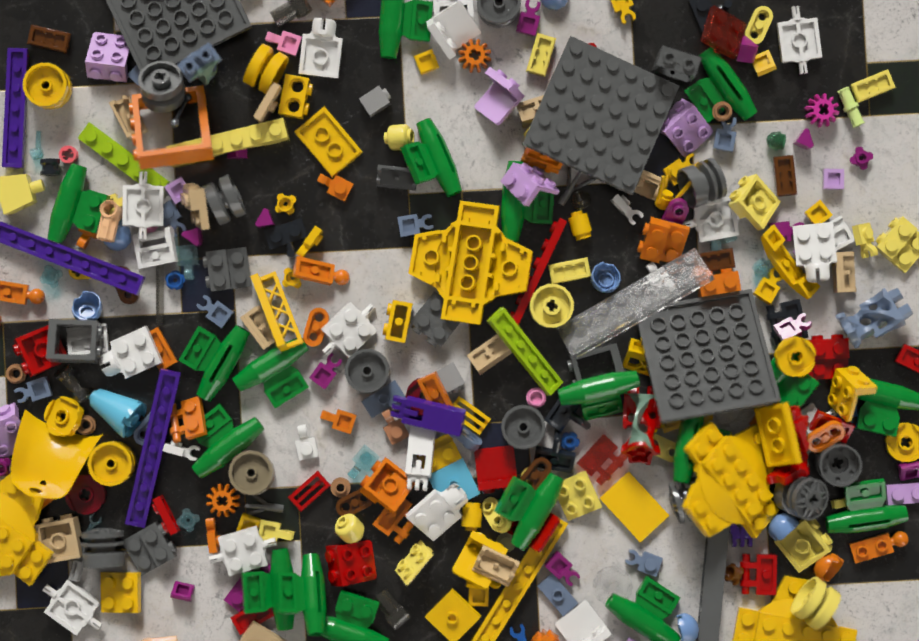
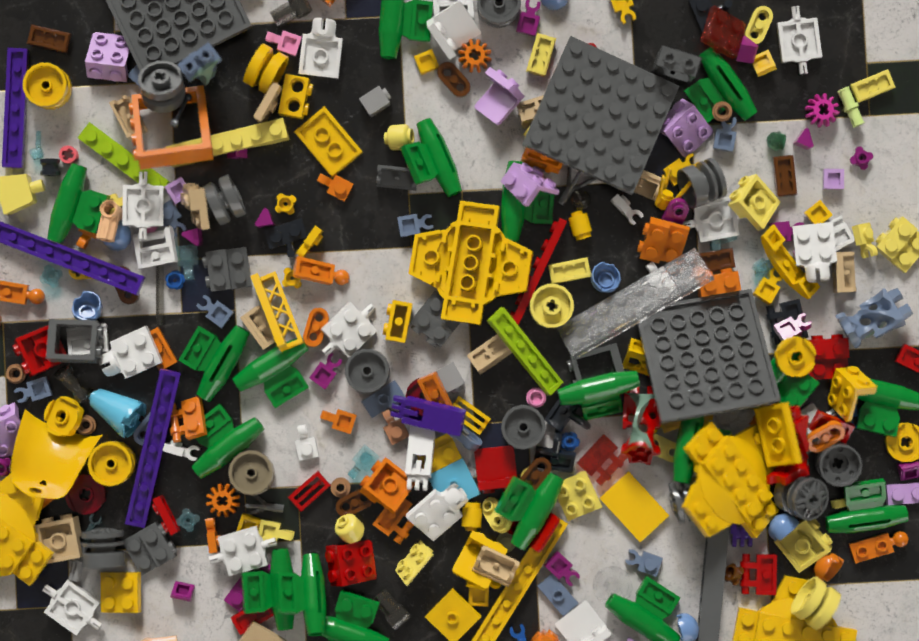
none -> reddish brown plate [437,62,470,98]

